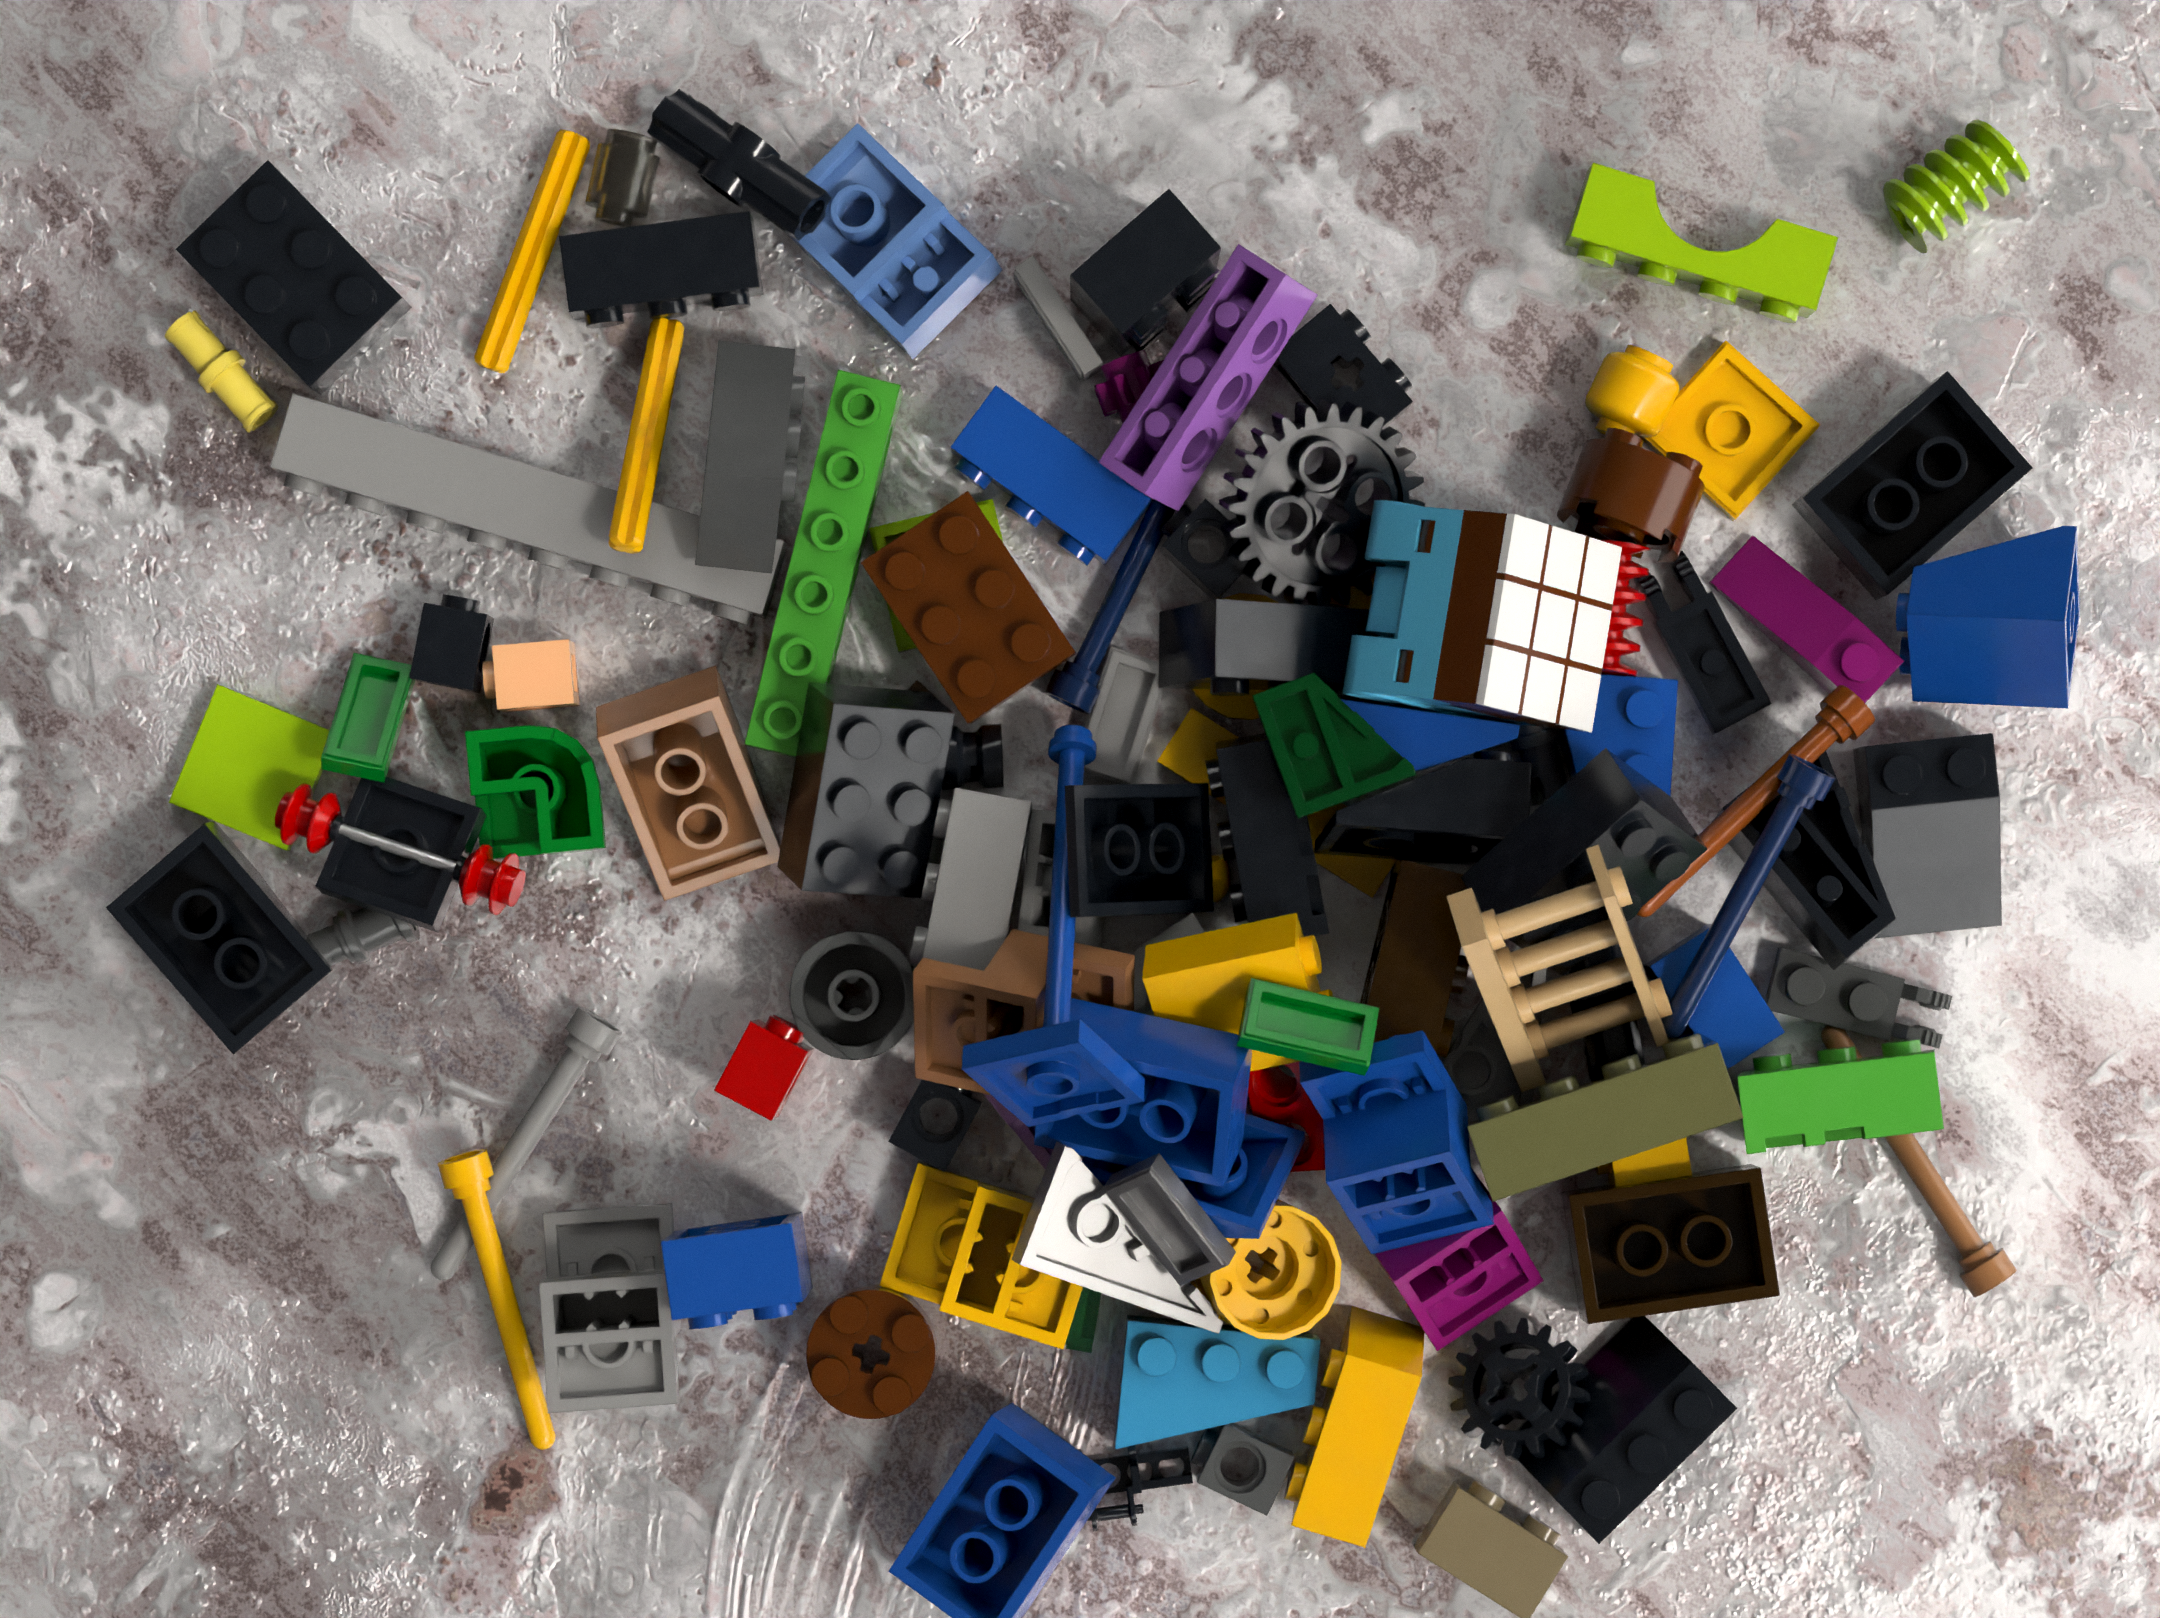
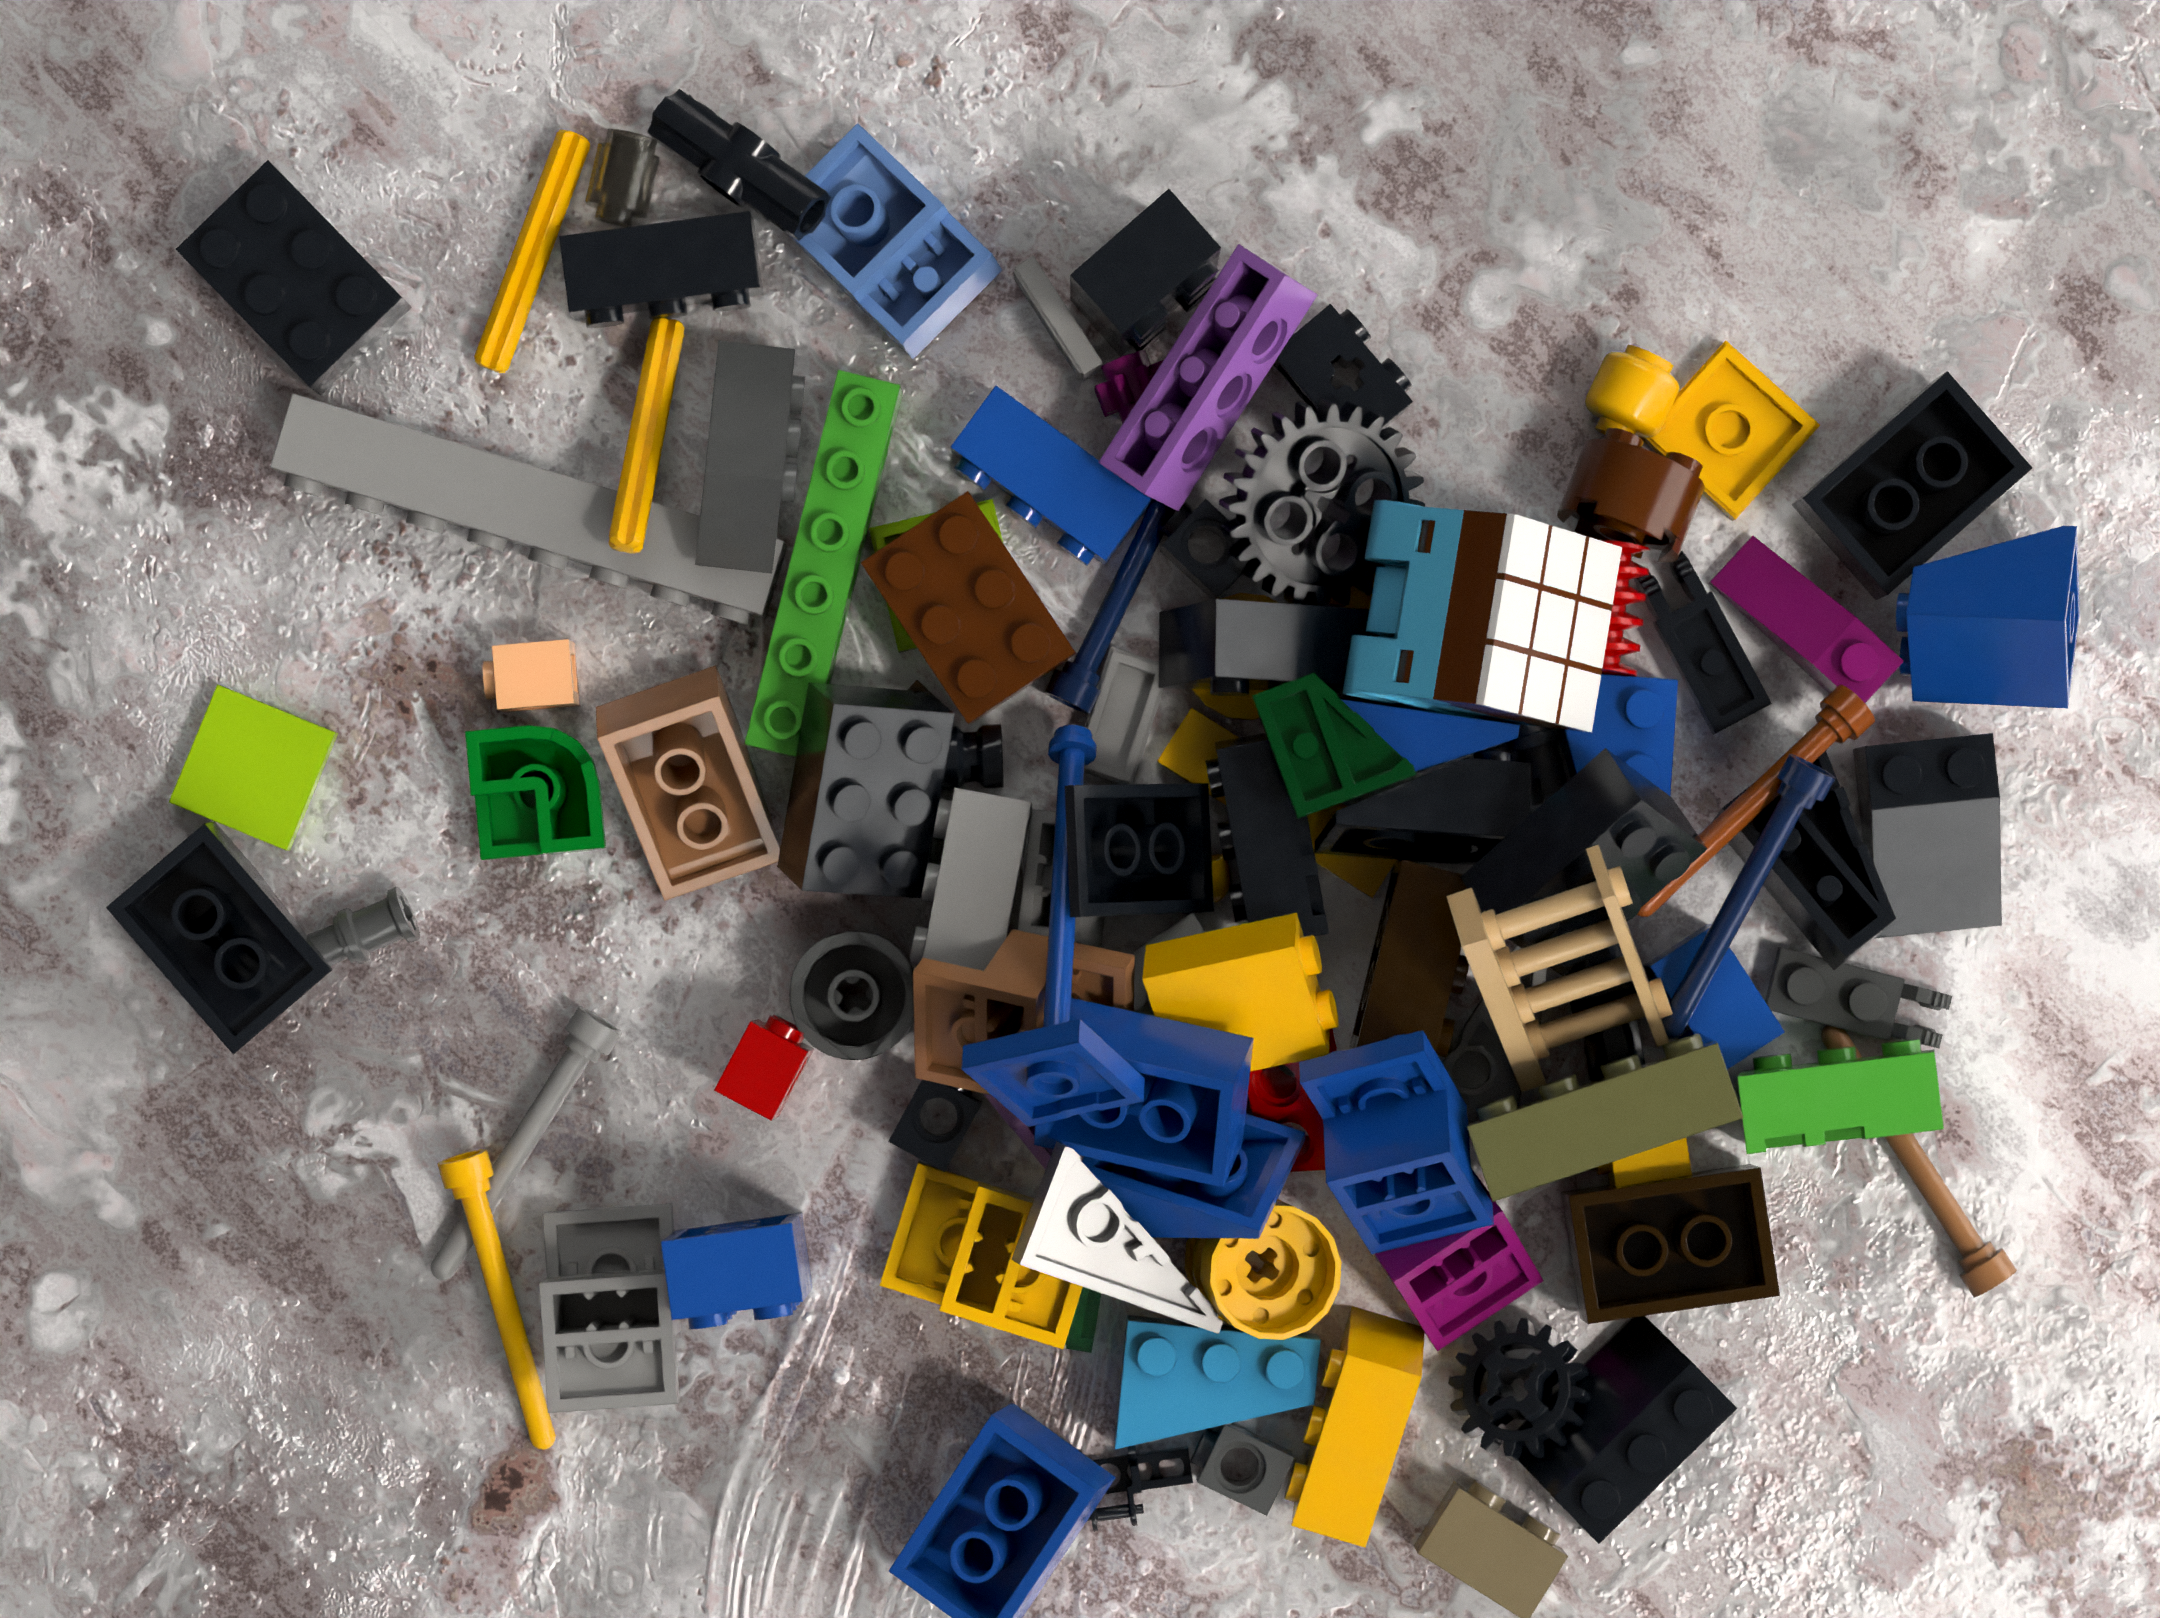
light yellow pin [164,310,279,432] -> none
black plate [275,777,526,933] -> none
green tile [321,653,415,783] -> none
black brick [409,594,494,693] -> none
reddish brown brick [806,1284,938,1419] -> none
flat silver tile [1103,1153,1236,1286] -> none
green tile [1236,978,1379,1076] -> none
lime arch [1565,163,1838,323] -> none
lime piece [1883,119,2030,253] -> none

